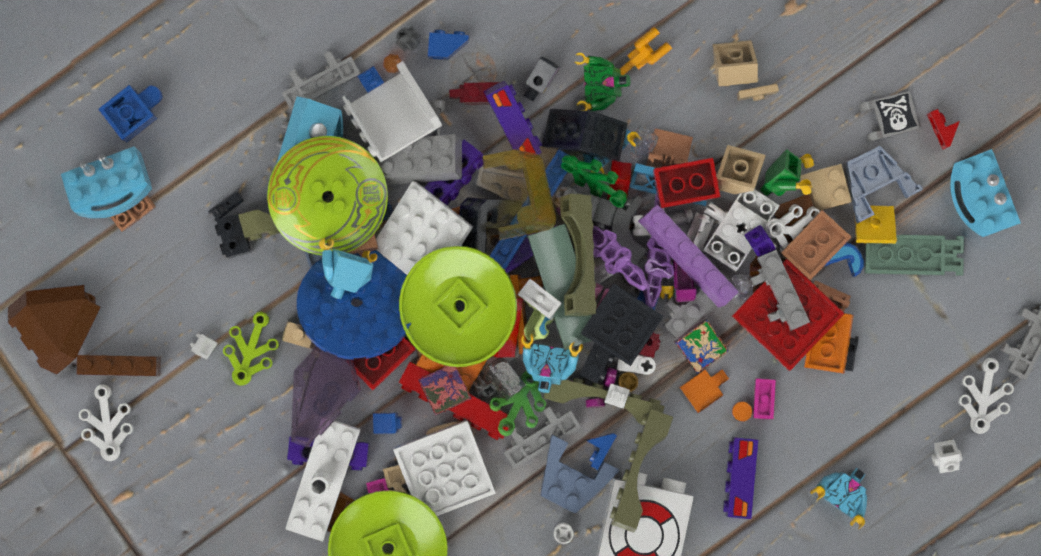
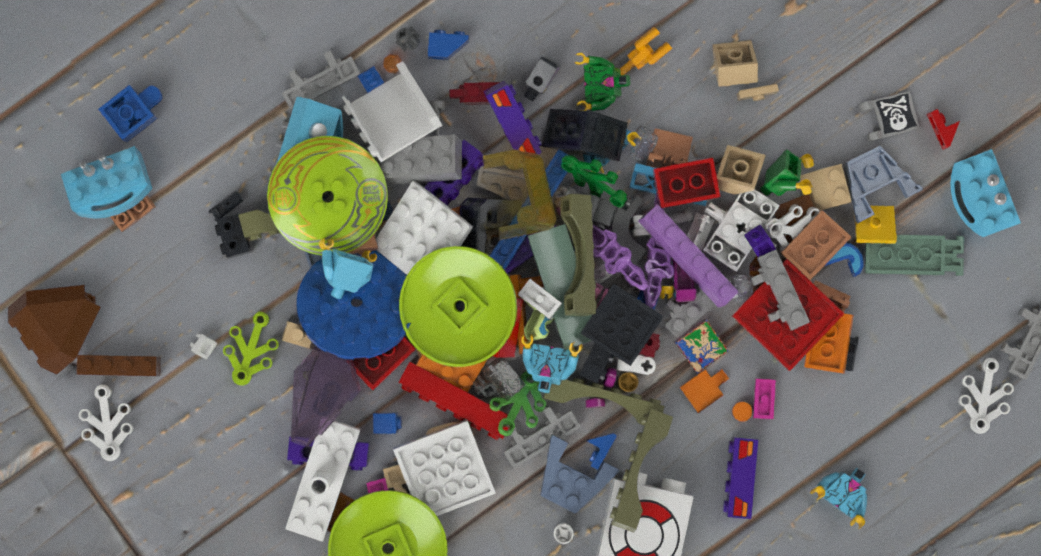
clear pink tile [418,366,471,416] -> none
white tile [604,383,630,409] -> none
red slope [607,161,631,202] -> none
white brick [932,440,962,473] -> none

